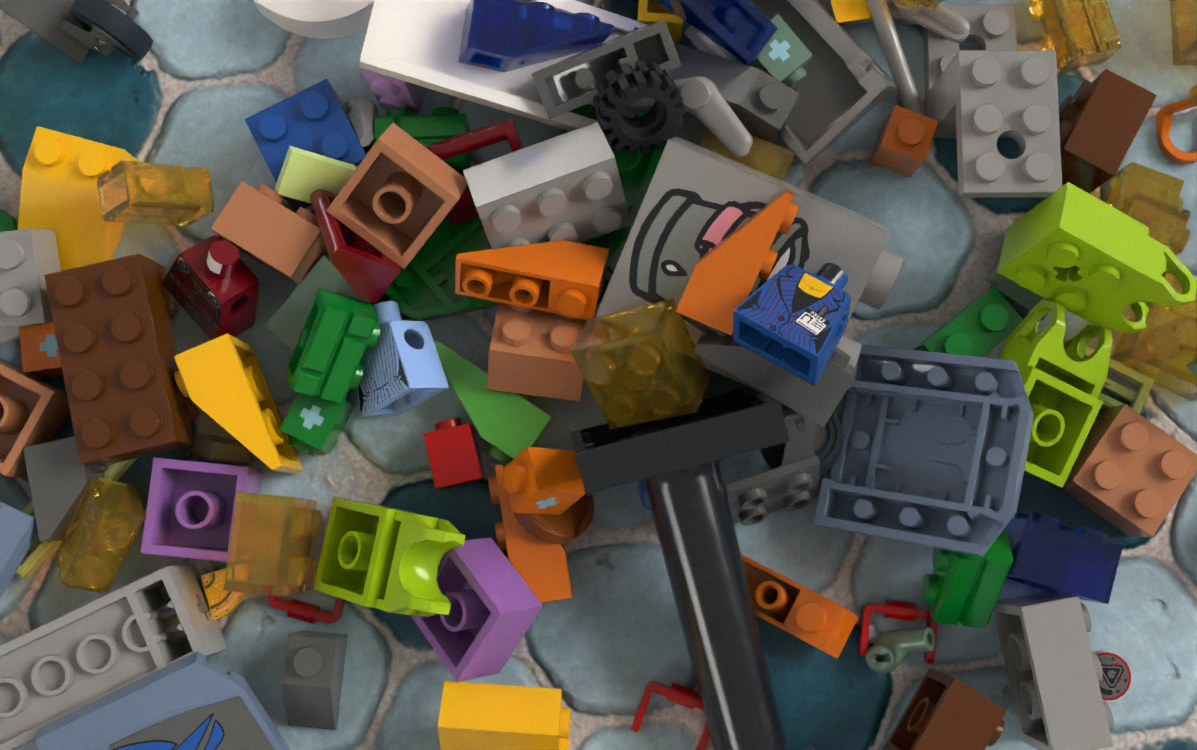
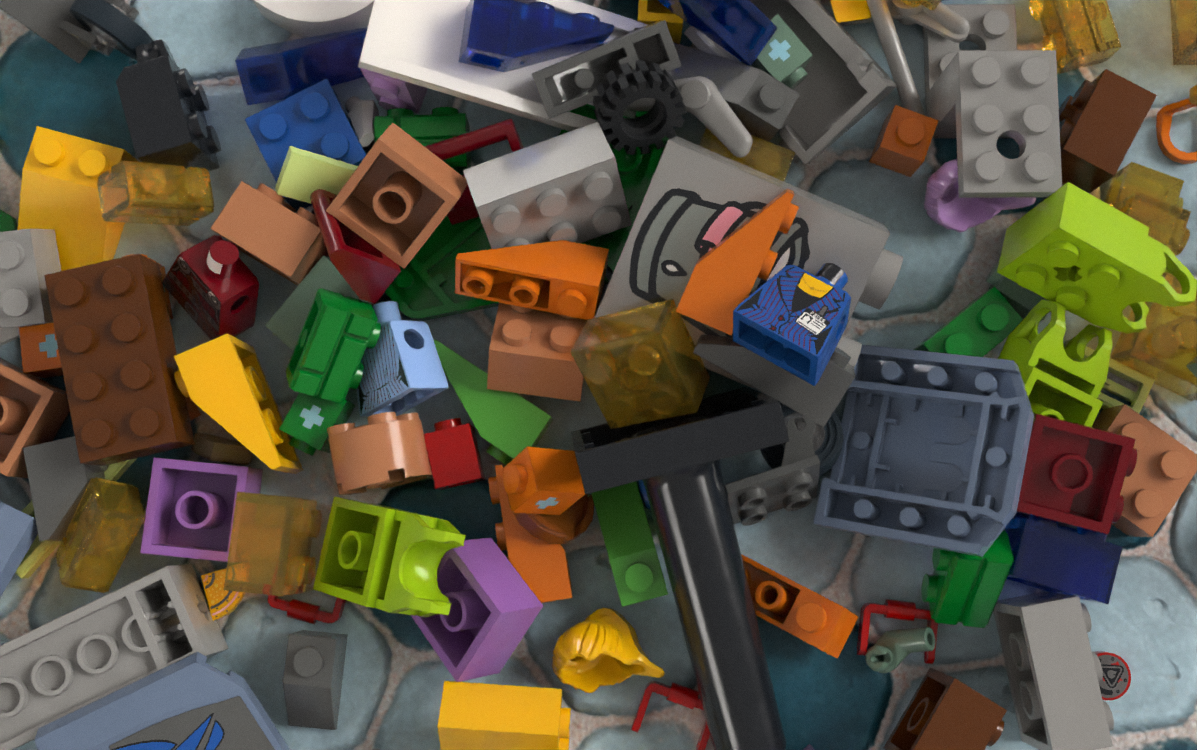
none -> black hinge [116,39,221,183]
none -> clear blue slope [235,27,367,106]
none -> nougat brick [327,412,432,495]
none -> yellow hair [552,608,665,693]
none -> bright green slope [591,481,668,607]
none -> lavender hair [924,159,1036,233]
none -> dark red plate [1017,413,1137,534]

